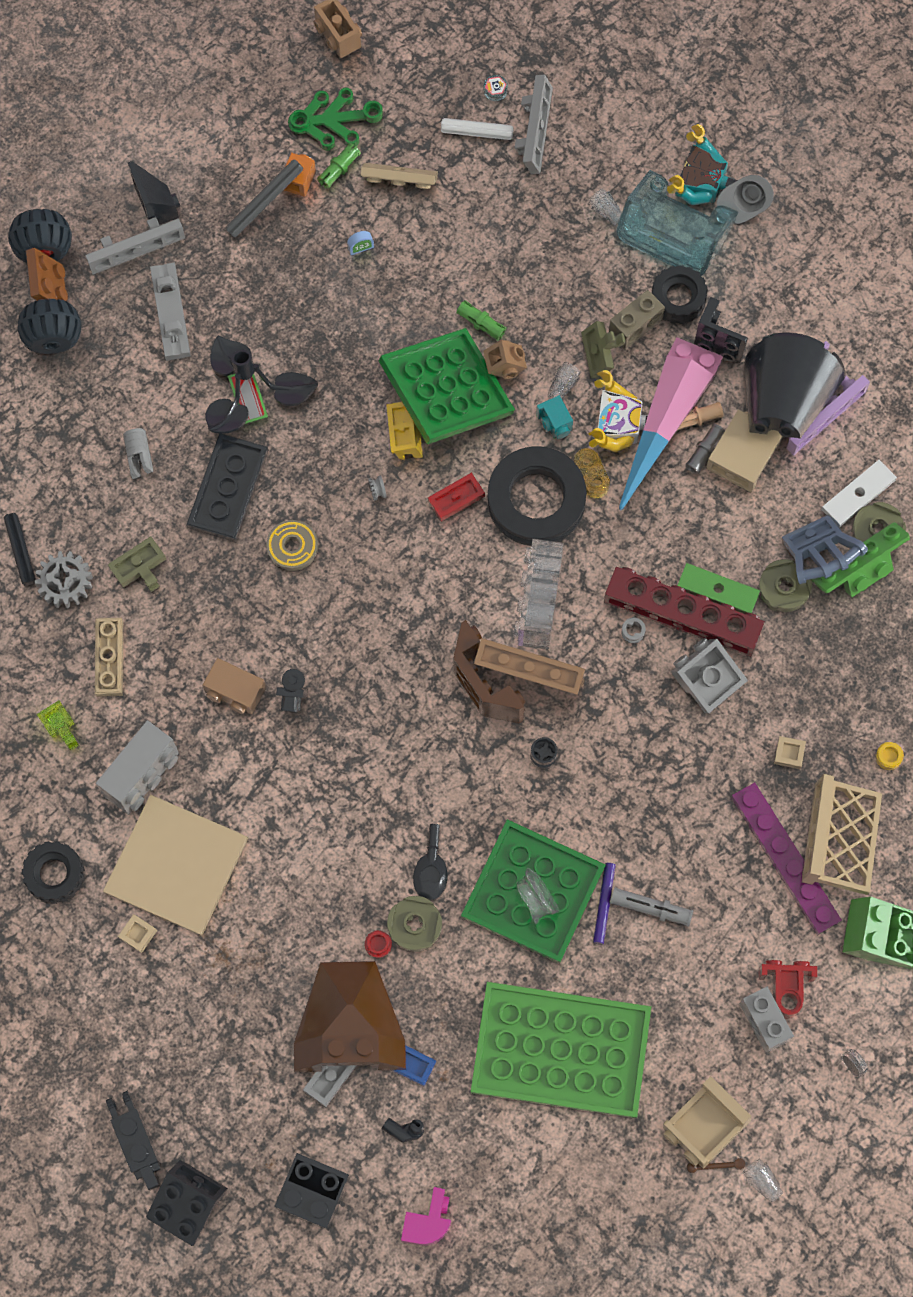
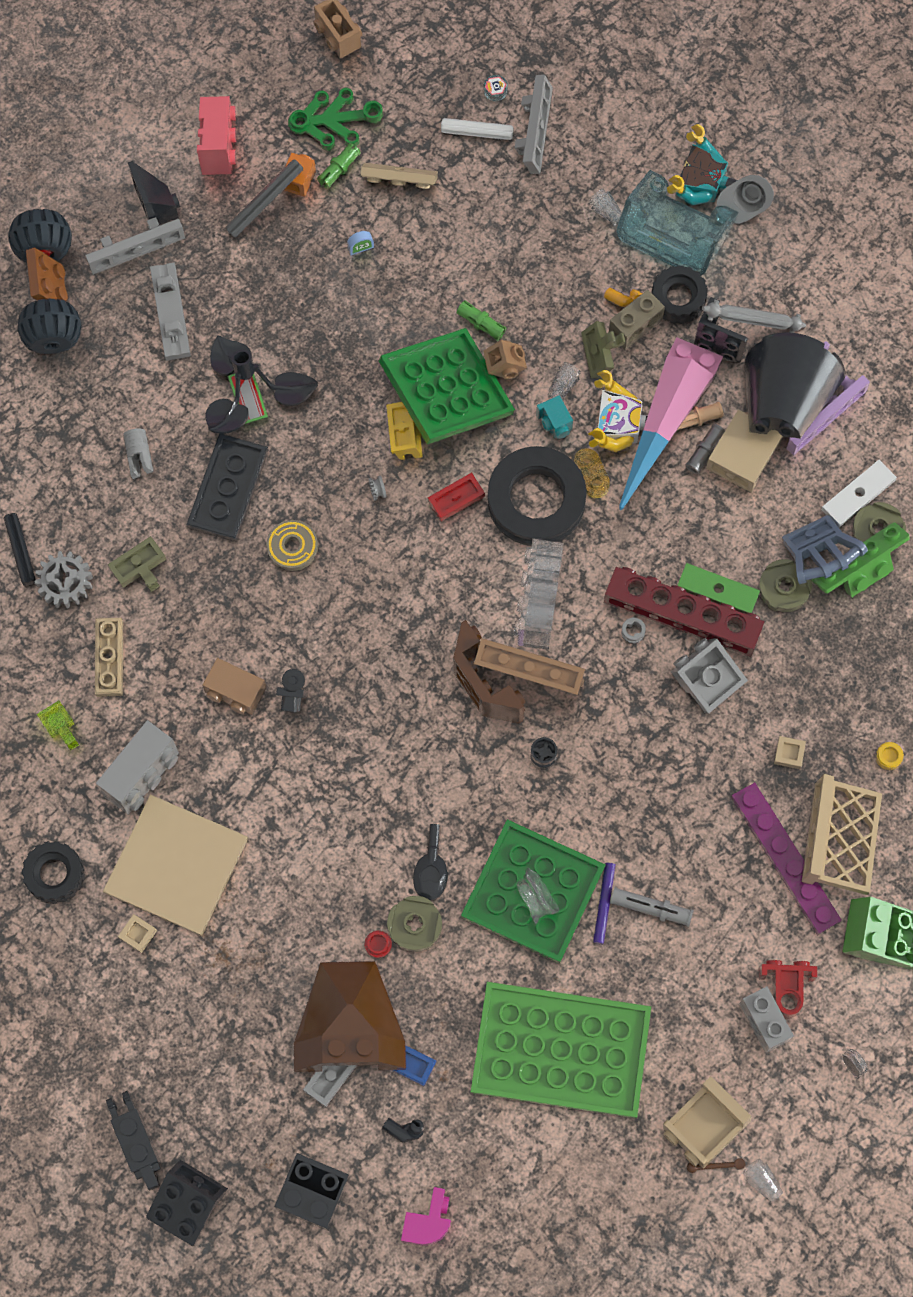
none -> coral wedge [197,96,236,175]
none -> light orange arm [604,287,643,307]
none -> light grey wheel [702,300,806,333]

